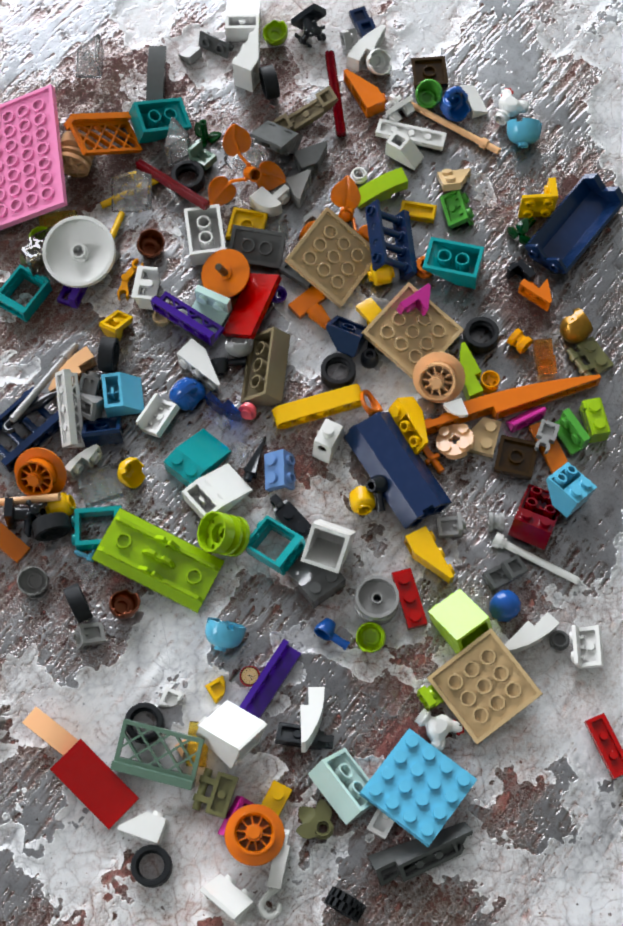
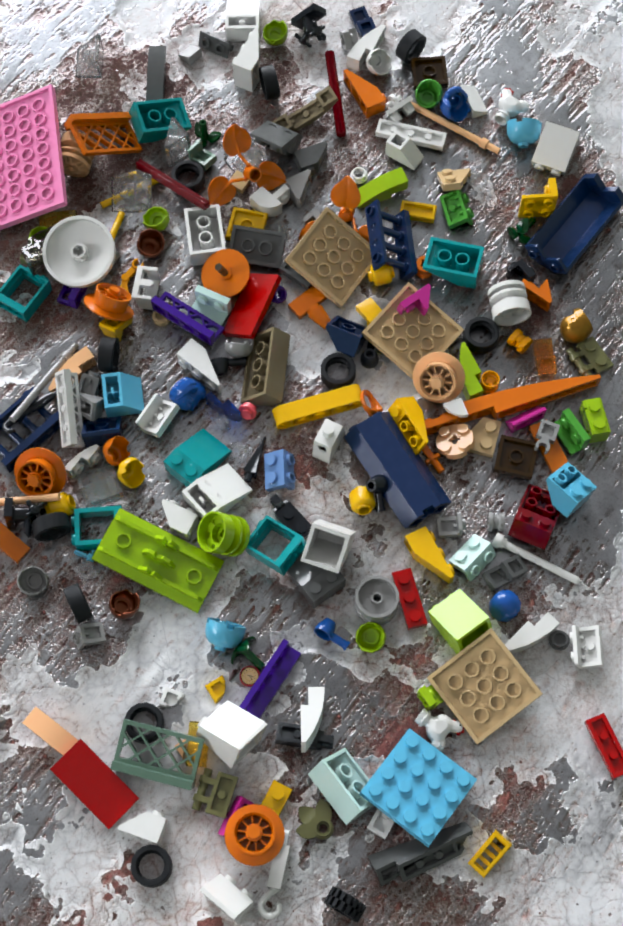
none -> orange piece [84,283,134,322]
none -> orange hair [103,435,130,466]
none -> lime hair [143,206,170,232]
none -> white slope [162,499,199,541]
none -> tan tile [229,170,252,193]
none -> dark green plant [231,636,265,670]
none -> black tyre [396,29,426,64]
none -> light aqua bracket [448,534,496,581]
none -> yellow slope [468,829,512,878]
none -> white wheel [487,280,532,326]
none -> white slope [531,121,580,177]

